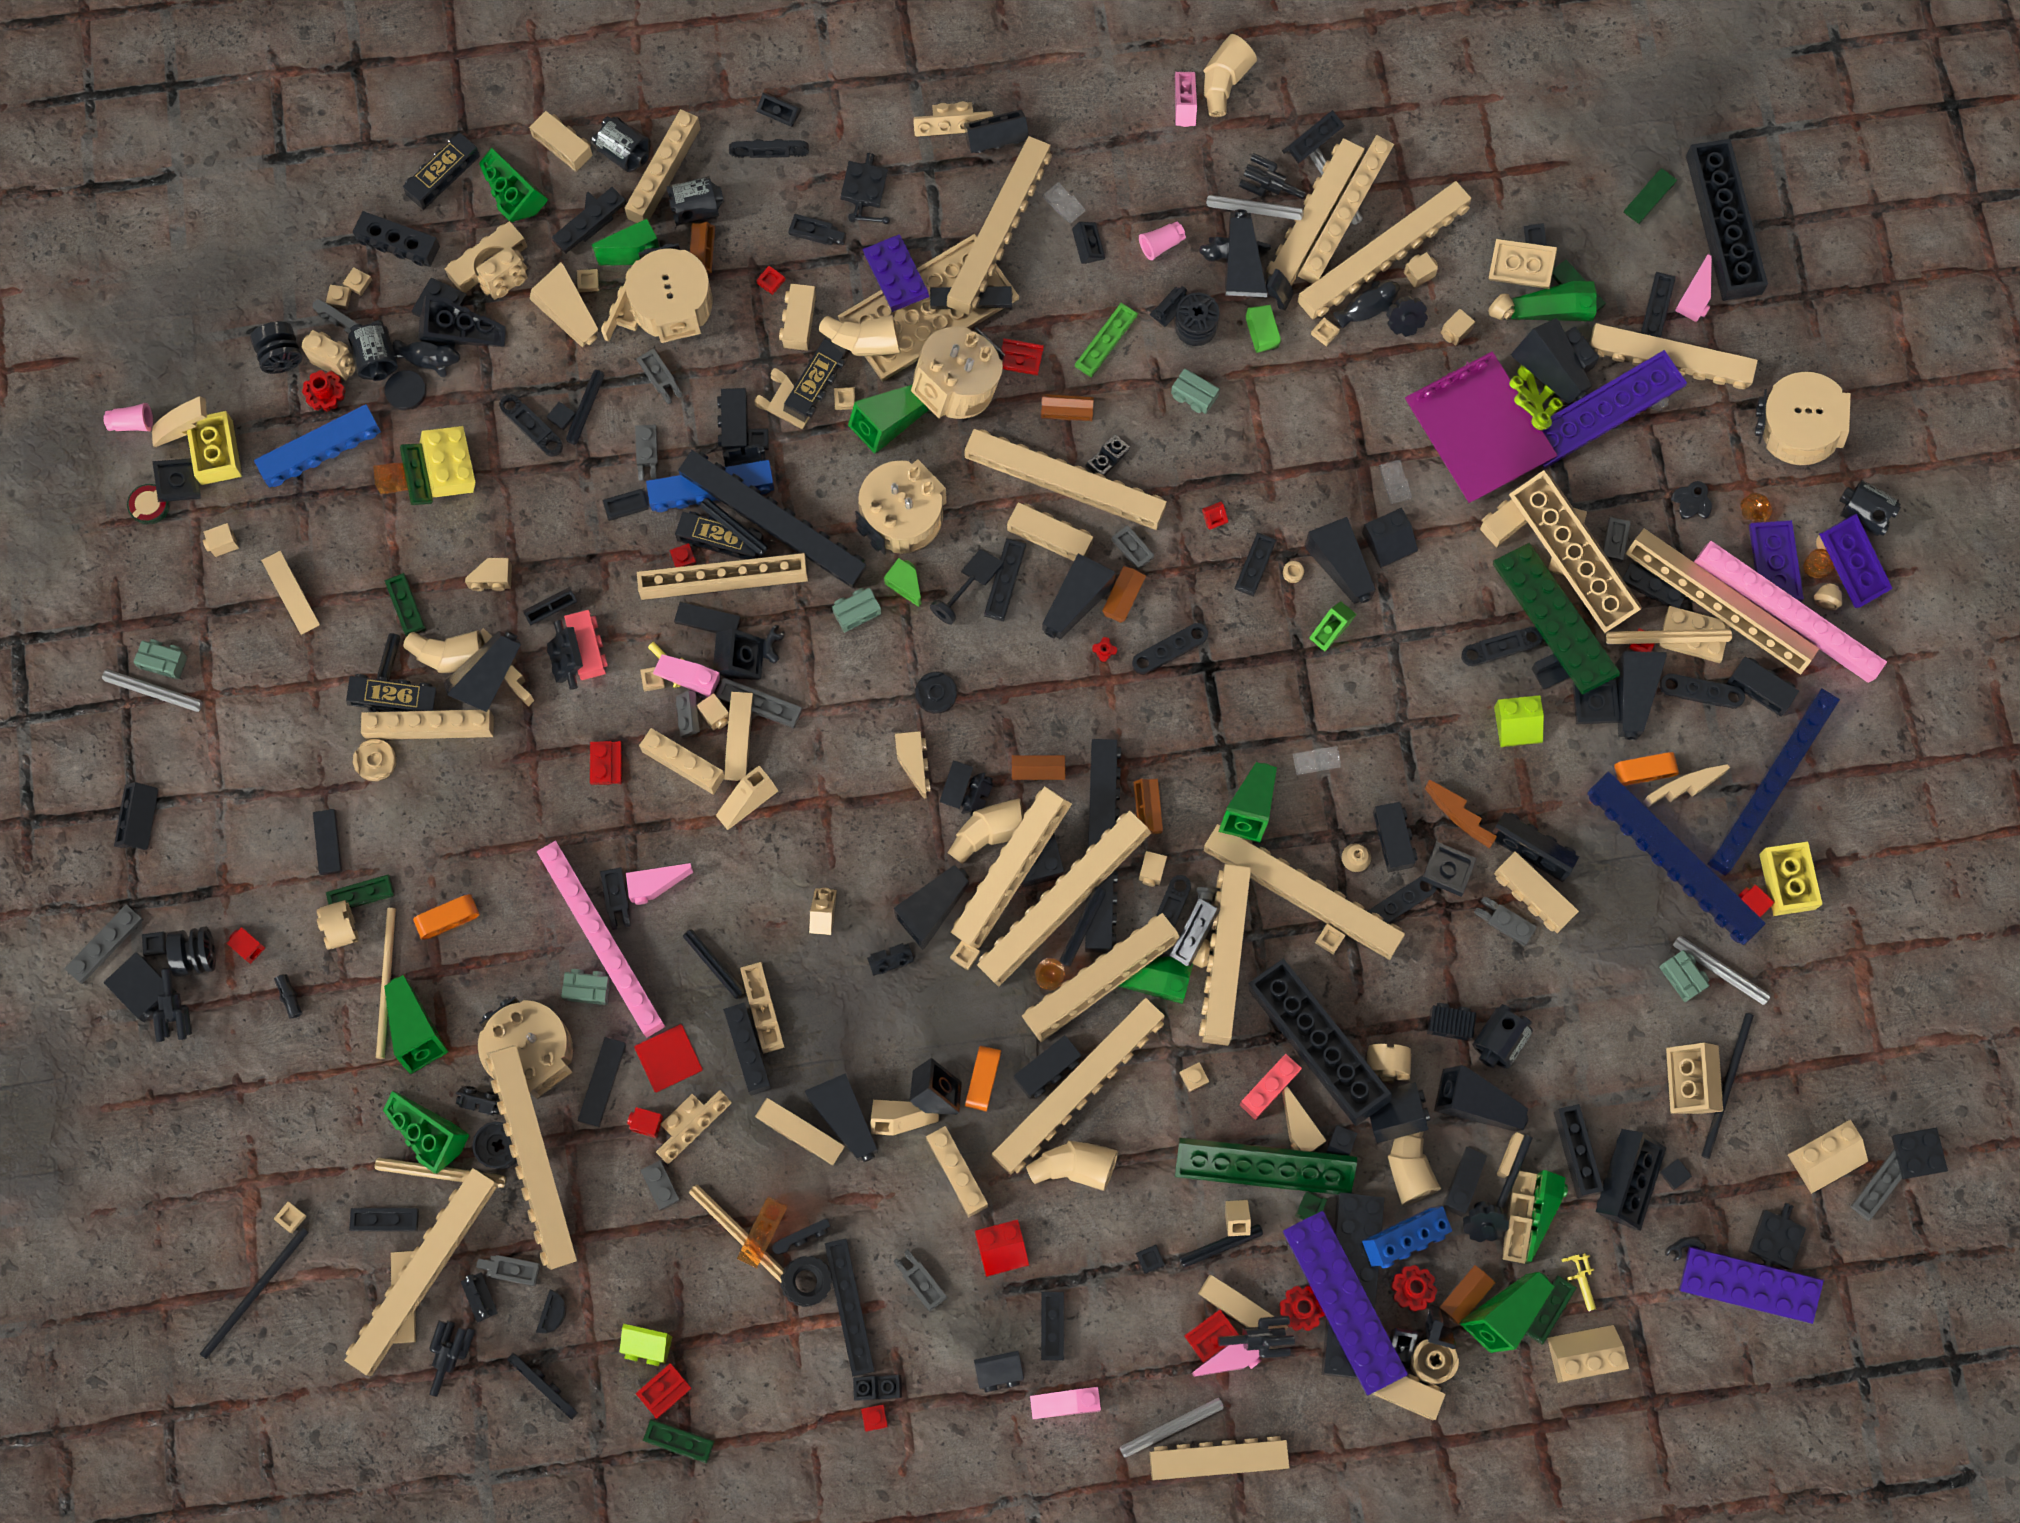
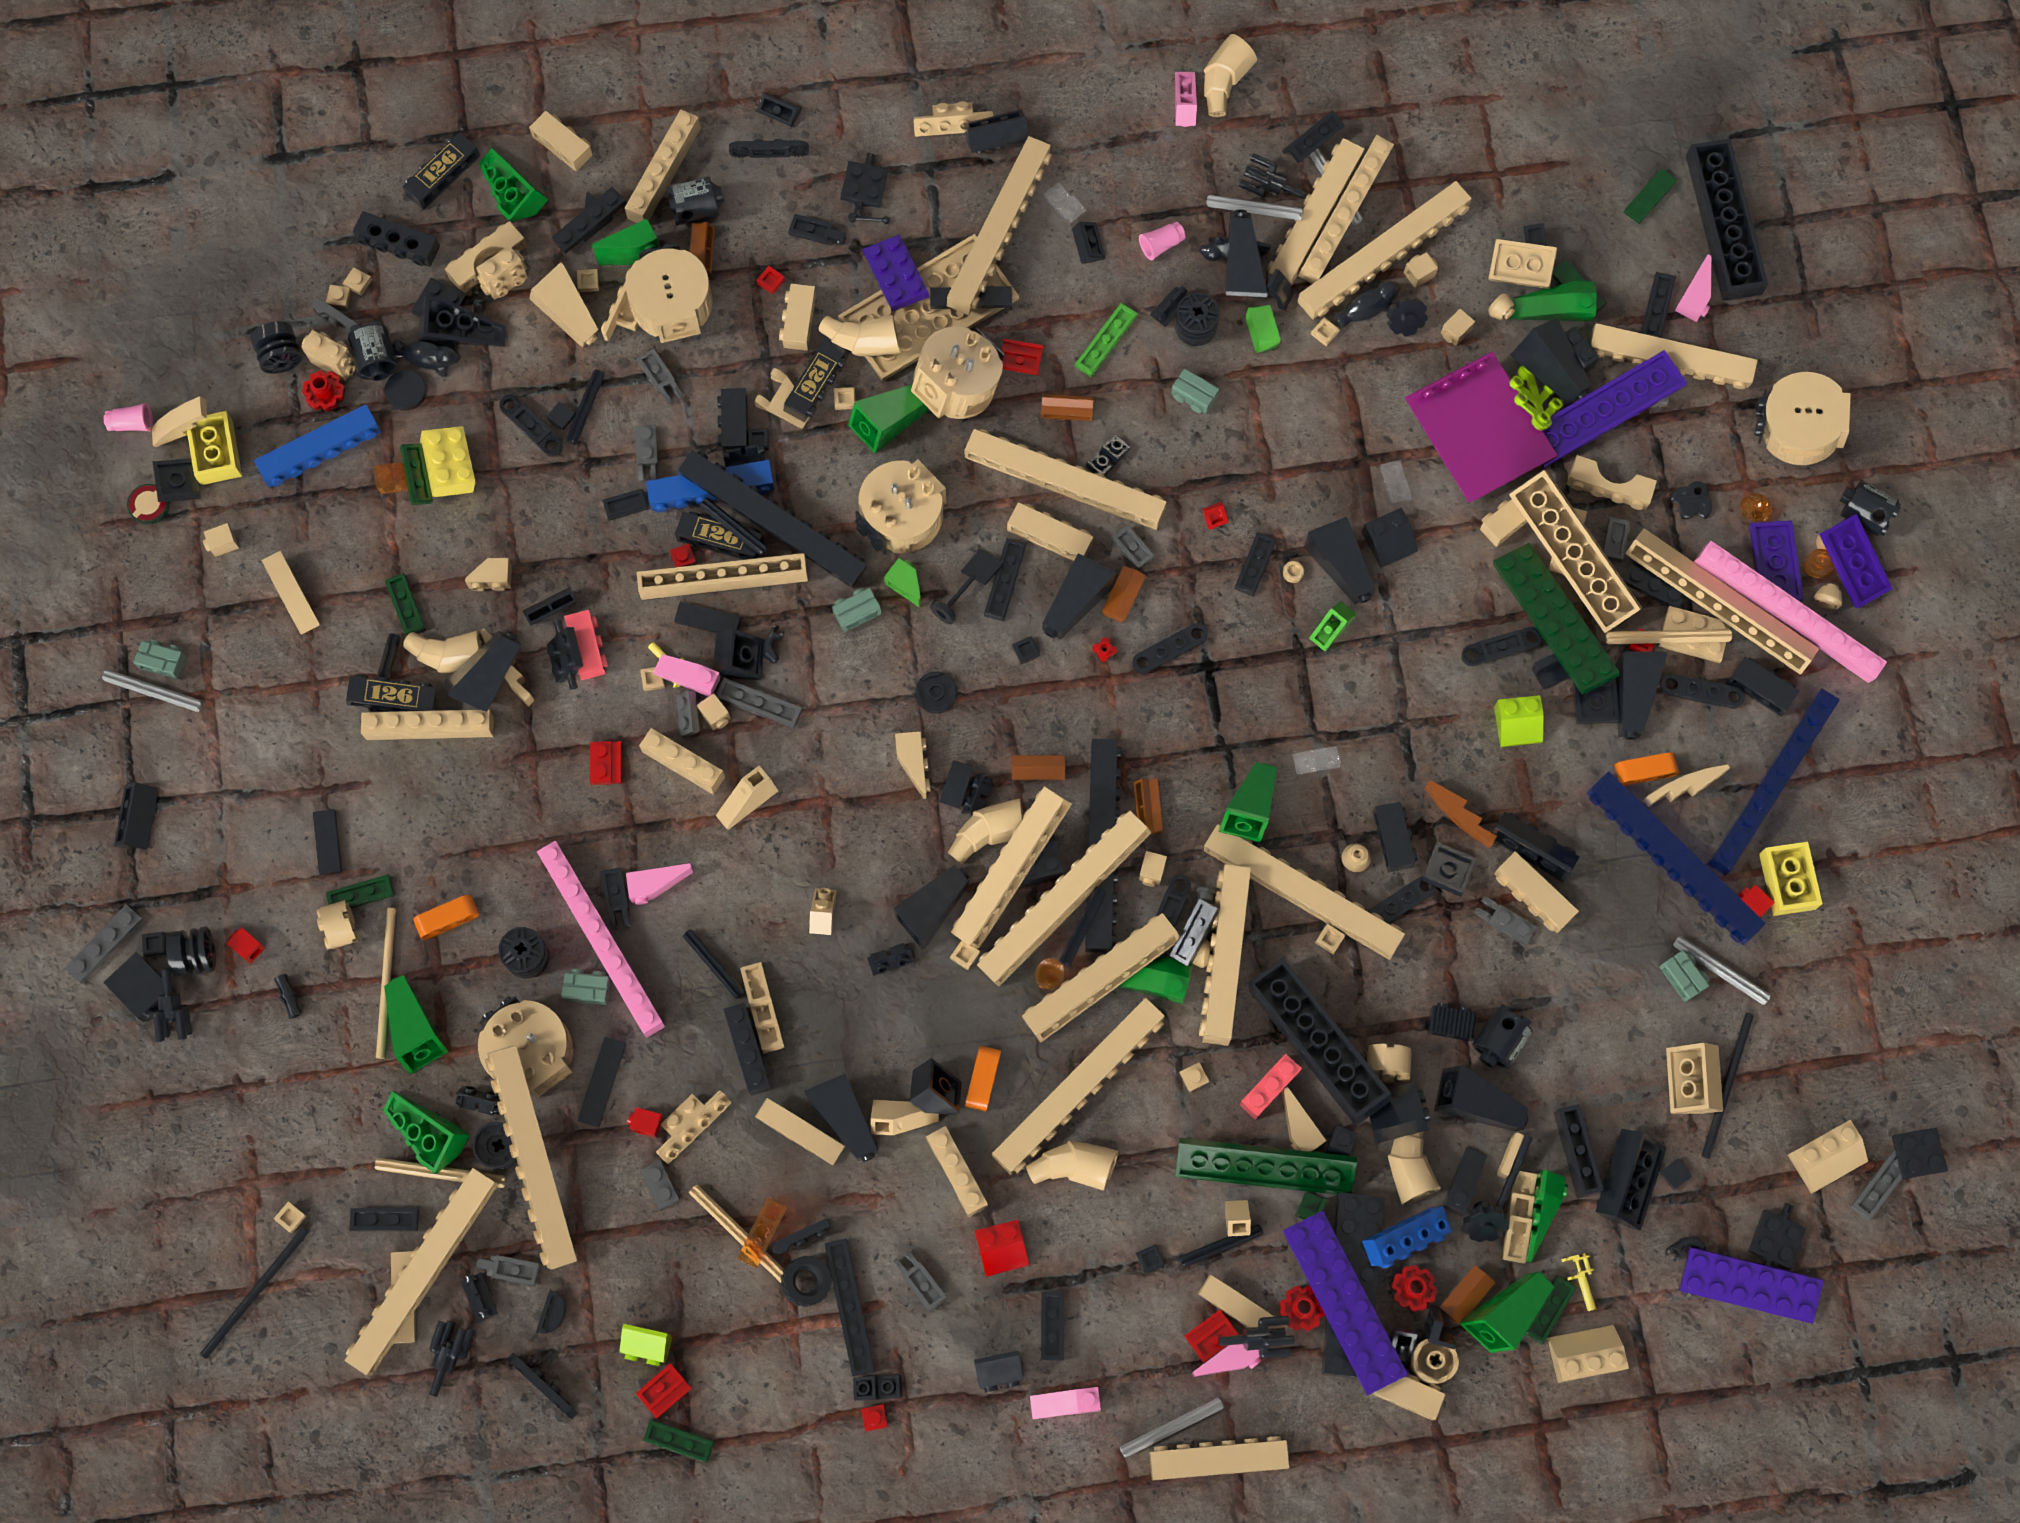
tan tile [353,739,397,781] -> none
black cylinder [591,116,651,172] -> none
red sticker [634,1024,702,1093] -> none
tan slope [724,692,753,781] -> none
black brick [1013,1035,1081,1099] -> none
none -> black wheel [499,927,550,979]
none -> black tile [1012,636,1040,664]
none -> tan arch [1566,455,1657,510]

